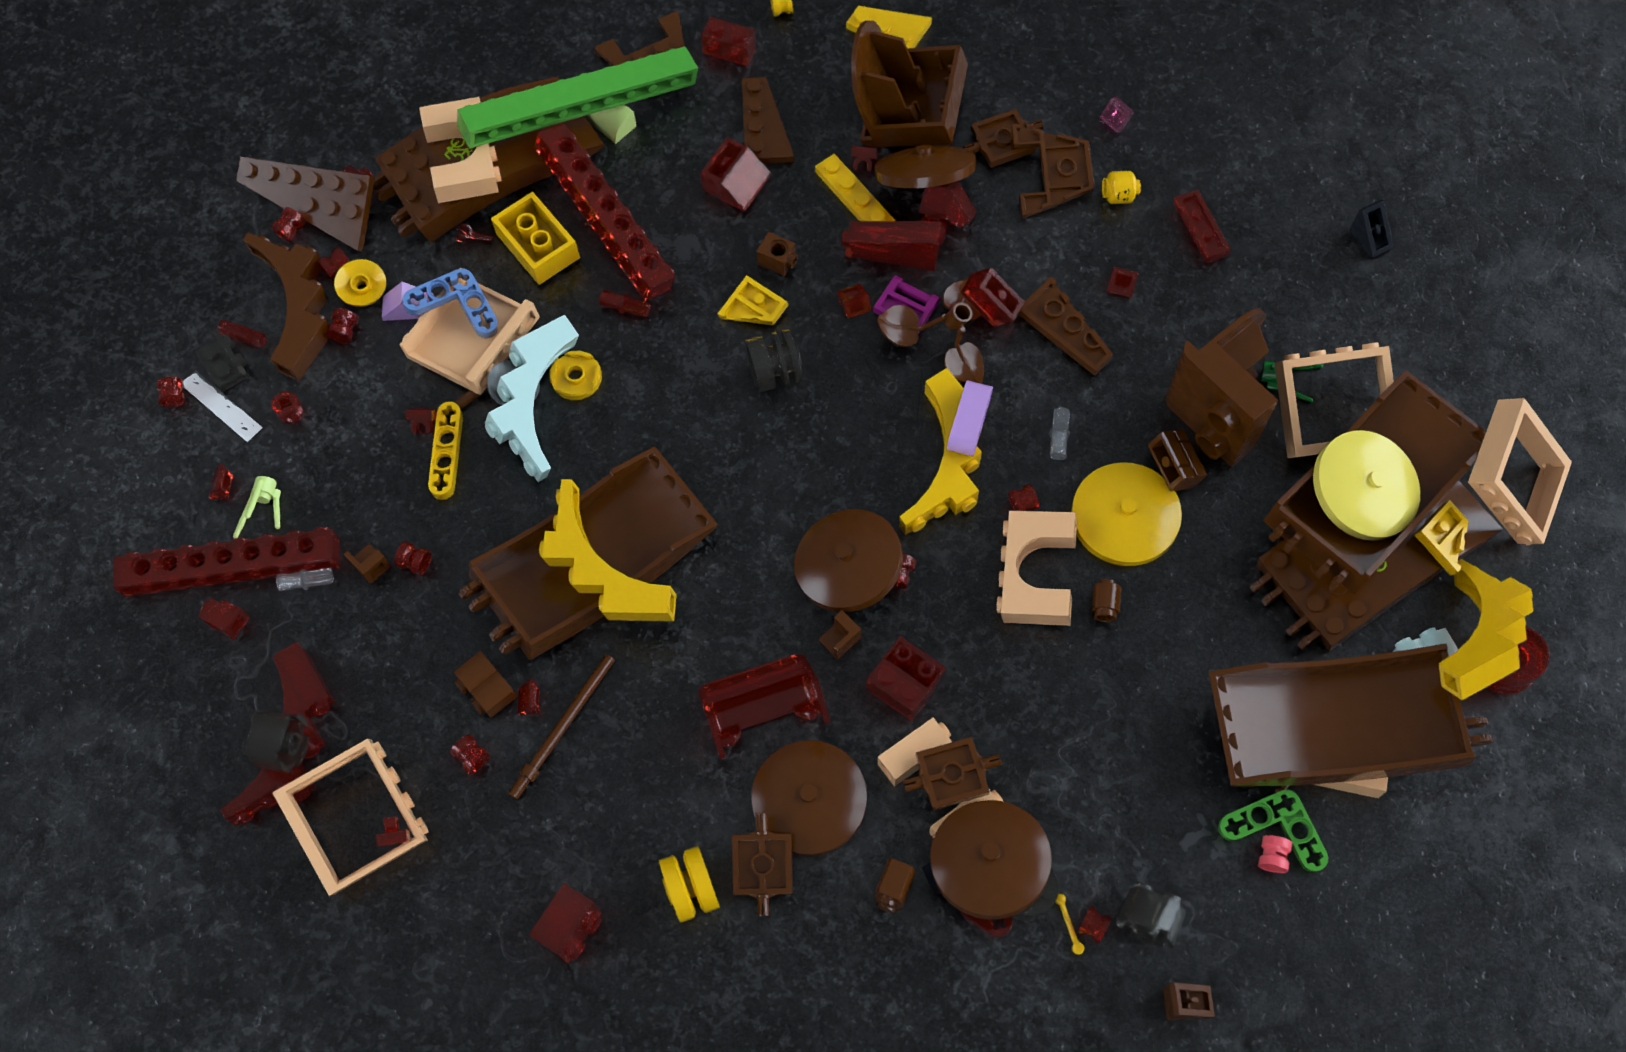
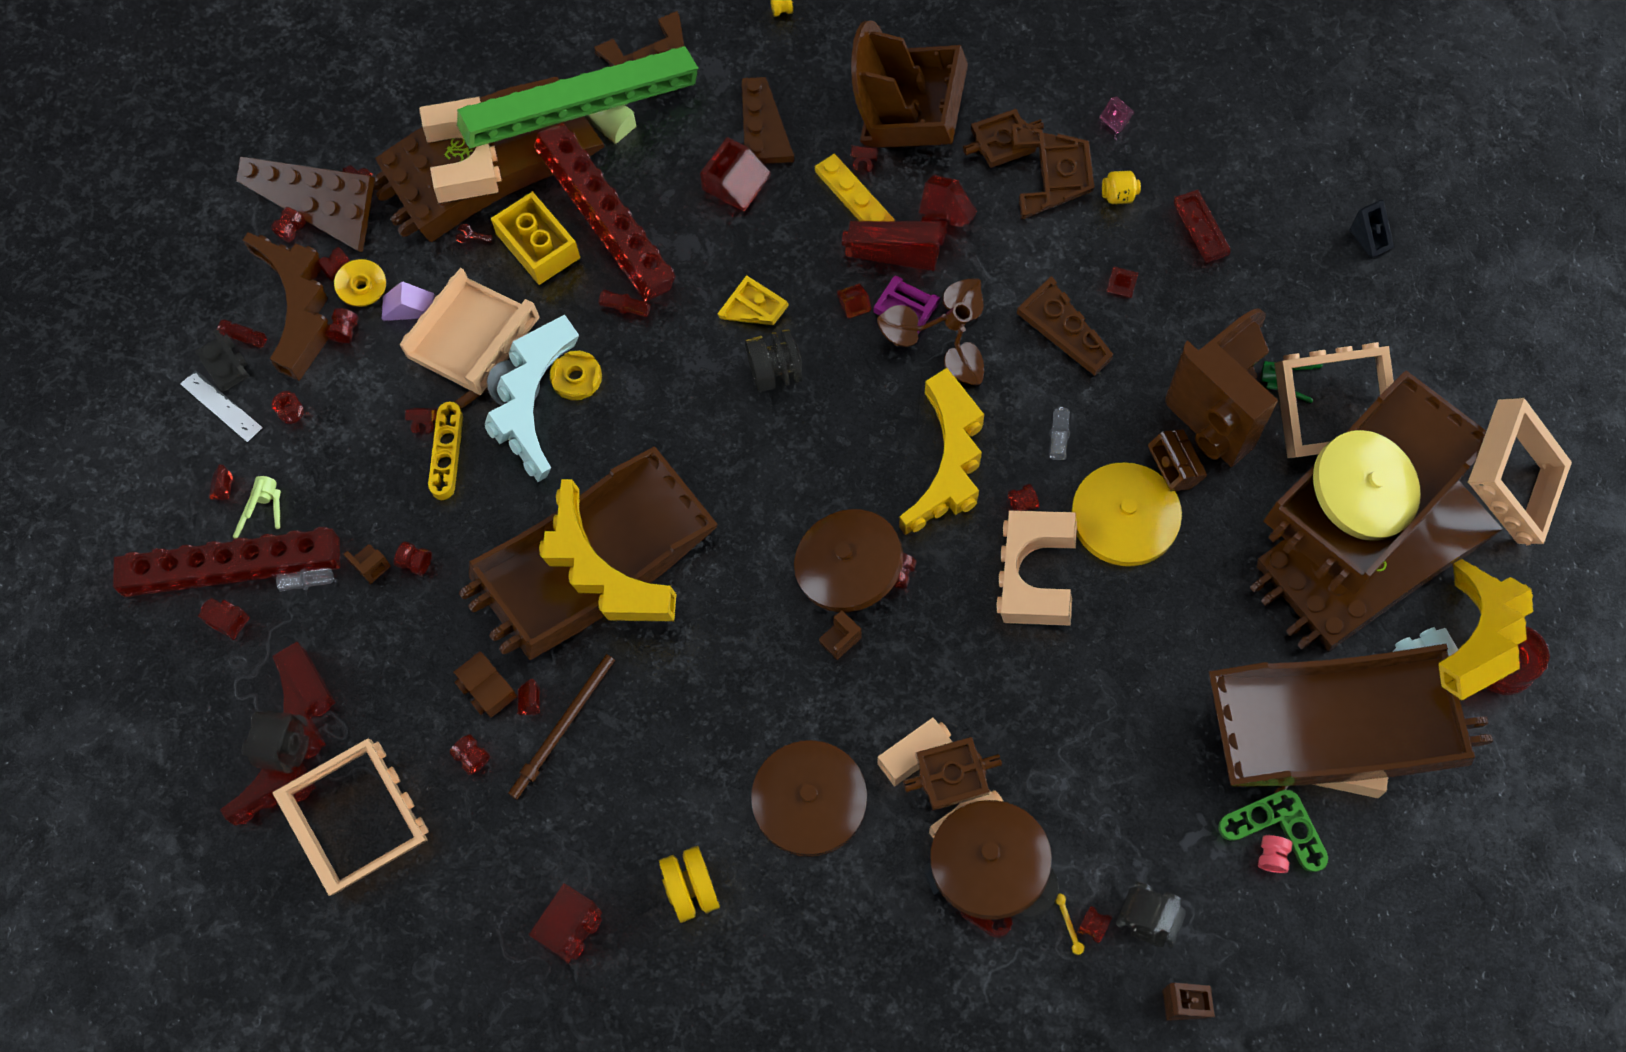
clear red wheel [156,377,185,408] -> none
clear red tile [376,816,411,847] -> none
medium blue beam [403,269,498,338] -> none
clear red windscreen [698,654,831,759] -> none
clear red brick [701,17,756,66] -> none
reddish brown plate [732,813,793,916] -> none
reddish brown brick [756,232,798,276] -> none
yellow wing [846,6,932,48] -> none
clear red slope [867,636,946,721] -> none
reddish brown brick [874,858,916,914] -> none
reddish brown dish [875,145,976,188] -> none
lavender beam [947,380,993,457] -> none
clear red brick [960,268,1024,327] -> none
reddish brown brick [1092,579,1122,622] -> none
yellow wing [1414,500,1469,576] -> none

